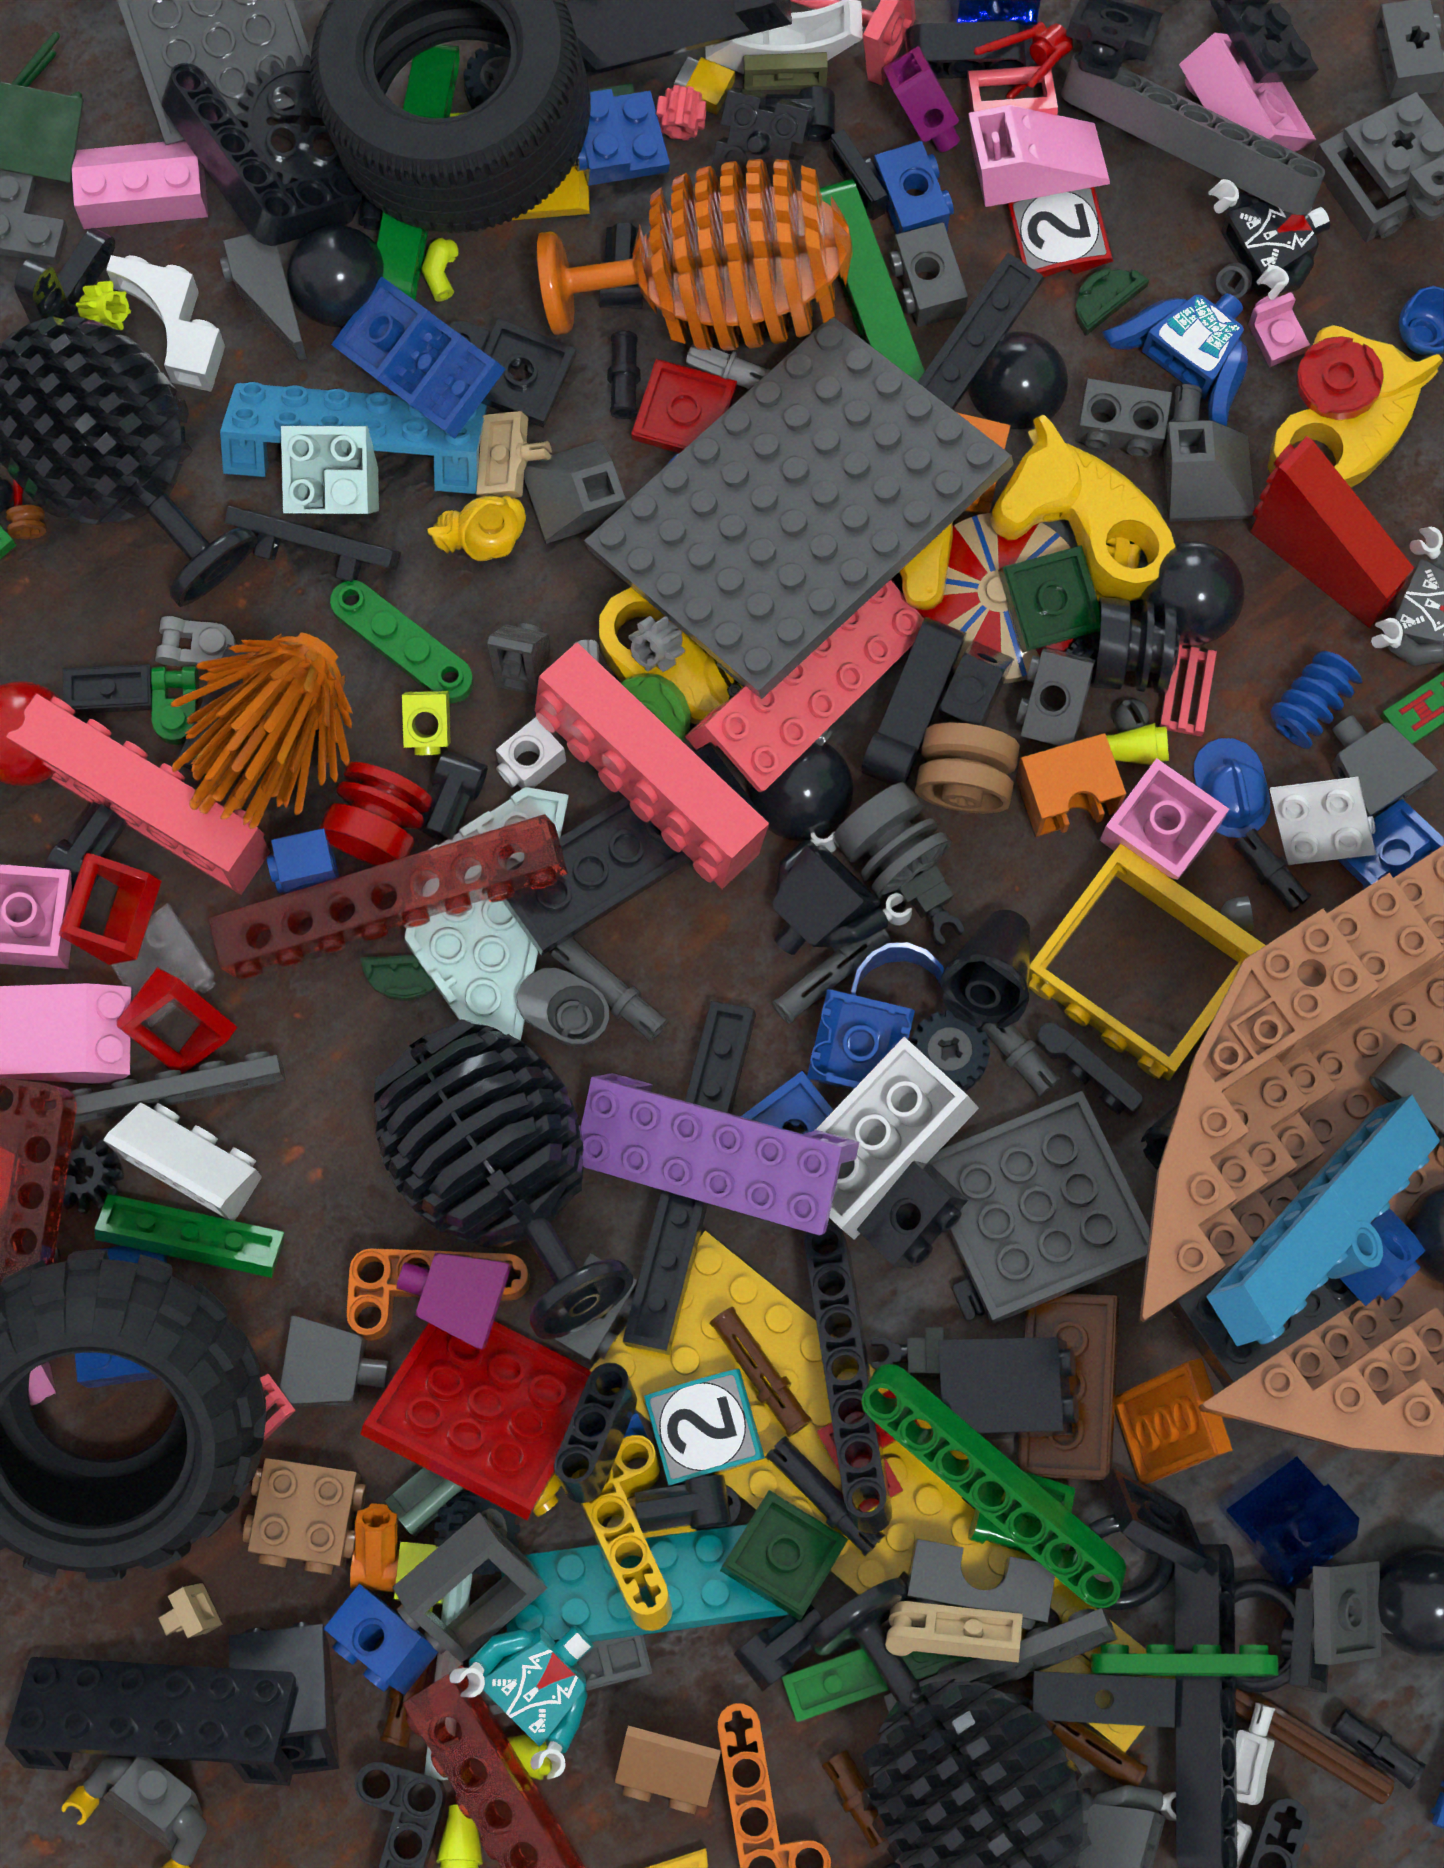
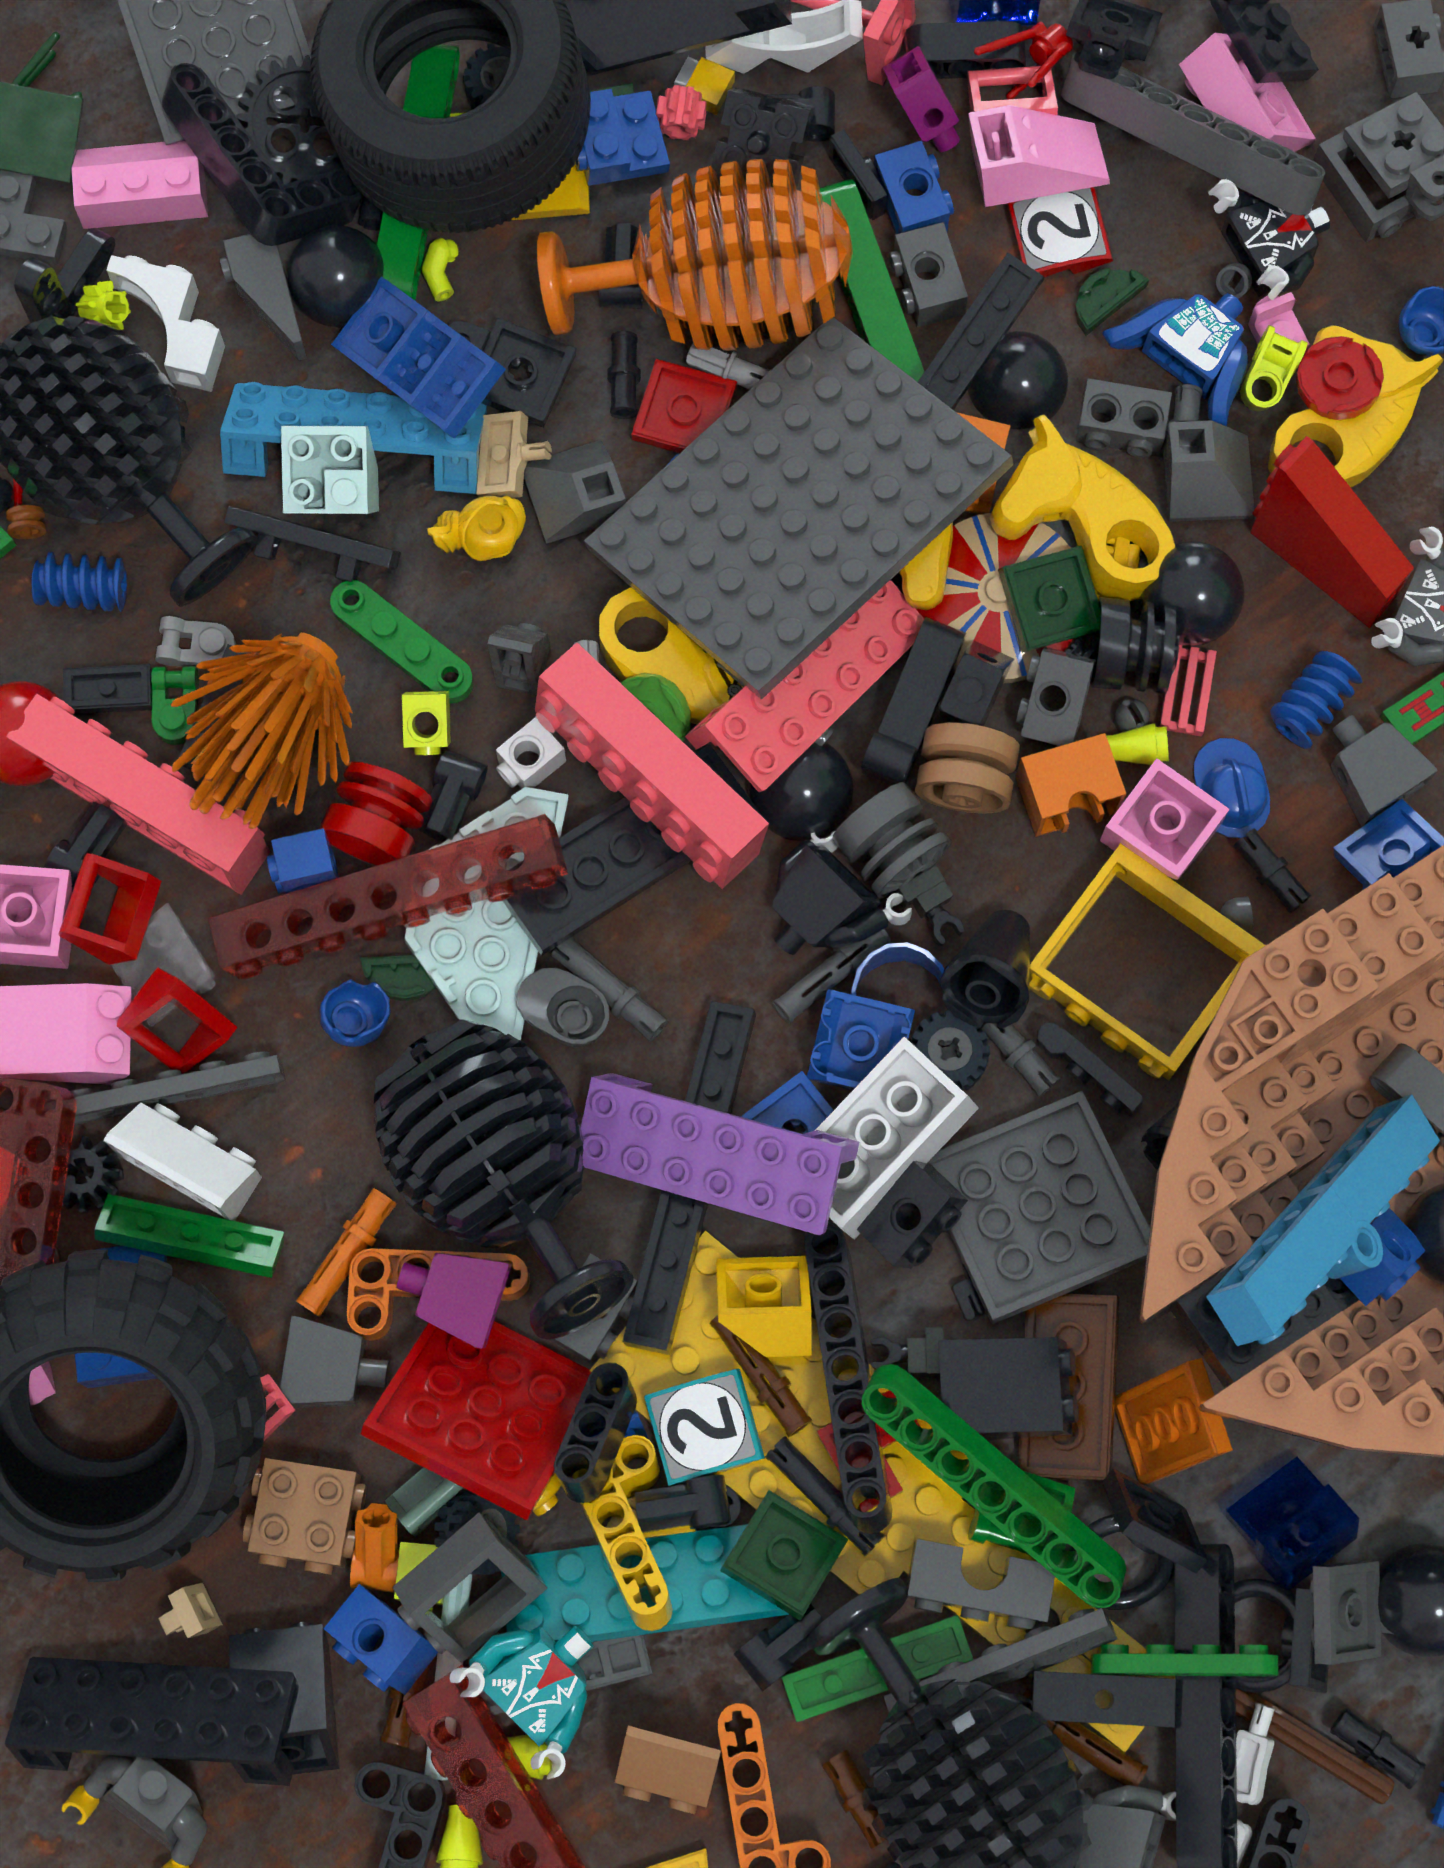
light grey gear [628,616,685,672] -> none
olive tile [744,52,828,91] -> none
tan plate [885,1601,1023,1663] -> none
white hinge [1270,777,1376,865] -> none
none -> blue piece [32,552,127,612]
none -> orange pin [296,1188,397,1317]
none -> blue hair [319,979,390,1047]
none -> yellow slope [716,1256,812,1358]
none -> neon yellow piece [1240,325,1308,411]

